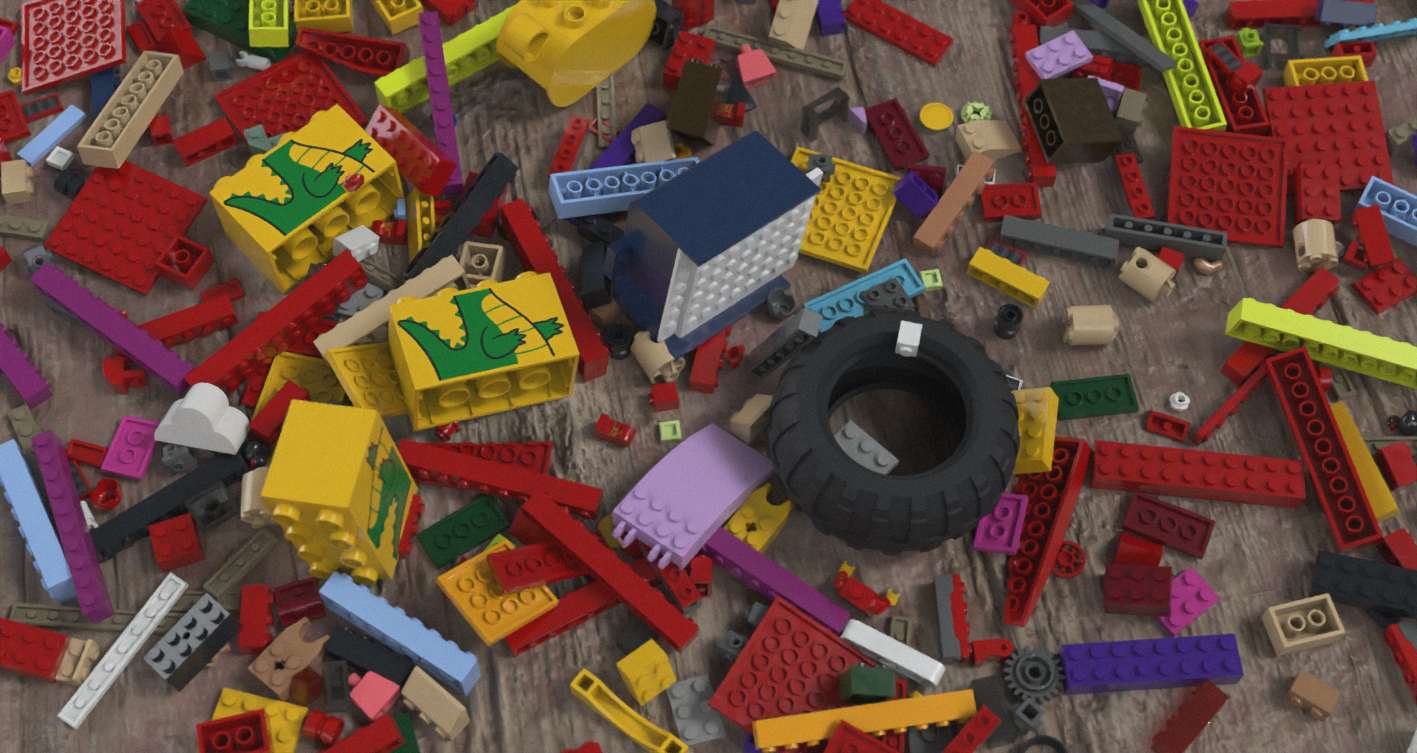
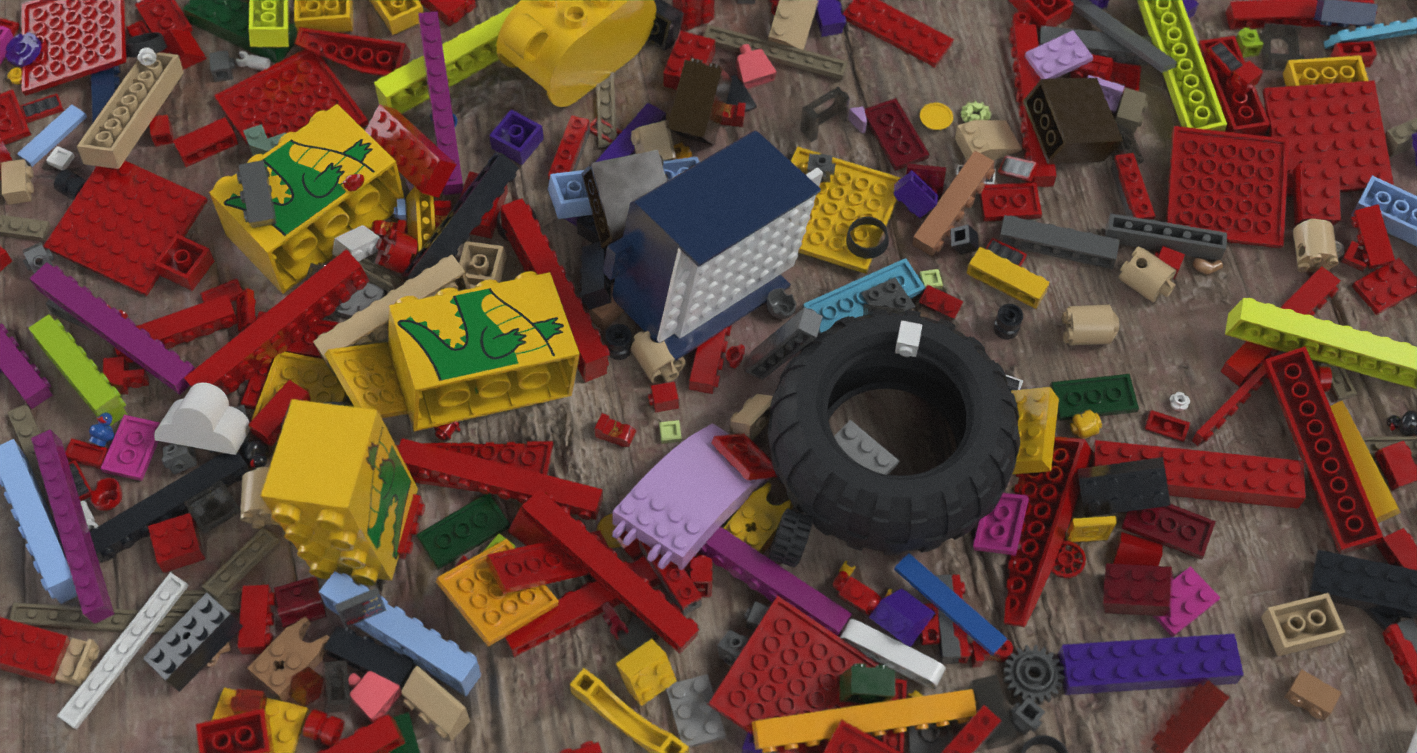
none -> dark purple tile [5,32,41,67]
none -> lime brick [28,314,127,426]
none -> blue animal [89,412,115,447]
none -> black tyre [126,32,167,58]
none -> white plate [137,48,157,65]
none -> clear red brick [230,689,268,715]
none -> dark grey wedge [236,160,277,228]
none -> red plate [236,288,257,332]
none -> tile [335,588,386,628]
none -> red brick [375,228,418,273]
none -> dark purple brick [489,109,544,165]
none -> brick [581,150,669,249]
none -> dark red plate [601,601,629,640]
none -> red plate [711,433,777,480]
none -> black tyre [769,508,813,568]
none -> black tyre [846,217,889,259]
none -> dark purple slope [869,588,935,647]
none -> blue tile [894,553,1007,656]
none -> red plate [919,285,964,320]
none -> red leg [920,603,940,645]
none -> black brick [951,224,979,255]
none -> tile [998,155,1039,182]
none -> yellow tile [1065,516,1116,542]
none -> yellow head [1070,410,1102,439]
none -> black brick [1078,457,1171,517]

